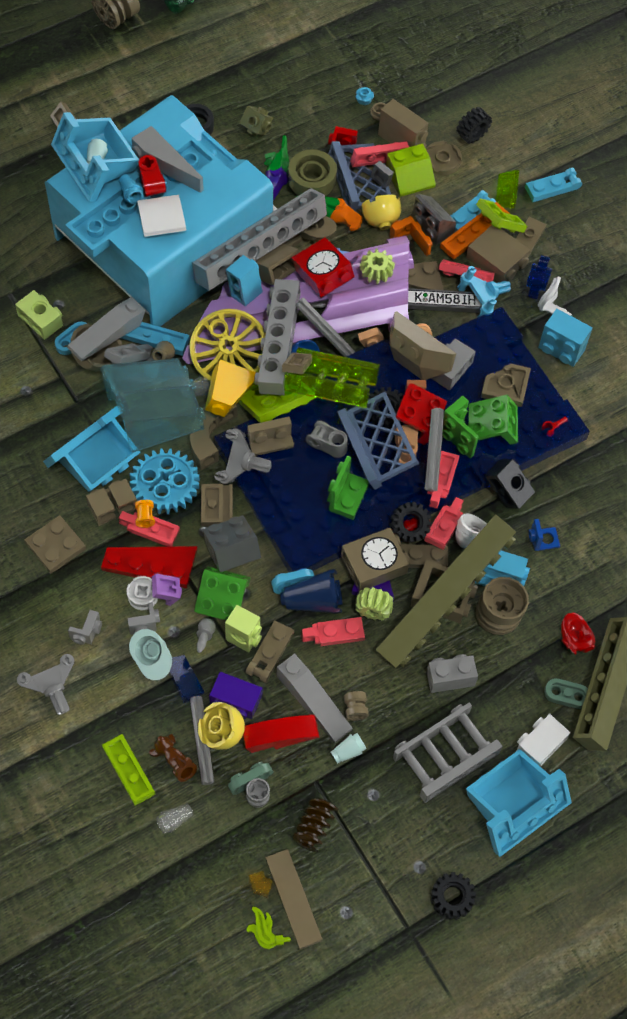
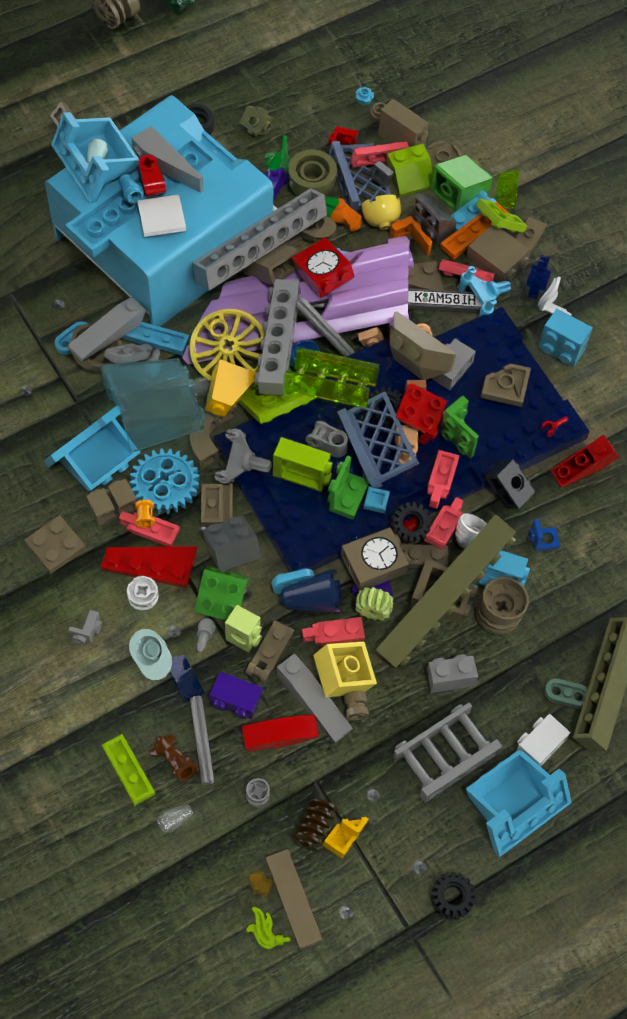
yellowish green brick [15,290,63,340] -> none
light grey axle [17,654,74,715] -> none
light grey bracket [128,602,160,635] -> none
dark tan cone [152,341,175,362] -> none
medium lavender bracket [152,574,182,606] -> none
light yellow cylinder [198,702,245,750] -> none
medium azure brick [226,255,263,306] -> none
sand green plate [228,761,273,795] -> none
dark tan bracket [248,417,294,456] -> none
dark tan plate [282,352,312,374] -> none
light aqua cone [331,733,366,764] -> none
yellowish green gear [360,249,395,285] -> none
light grey axle [425,408,444,492] -> none
black tyre [456,107,492,144] -> none
bright green bracket [469,395,518,445] -> none
medium azure plate [525,168,582,202] -> none
red hat [561,612,596,655] -> none
none -> lime window [273,437,333,492]
none -> light yellow brick [313,642,377,697]
none -> yellow slope [323,817,369,859]
none -> medium azure tile [363,487,390,514]
none -> bright green slope [431,155,492,212]
none -> red slope [550,434,620,487]

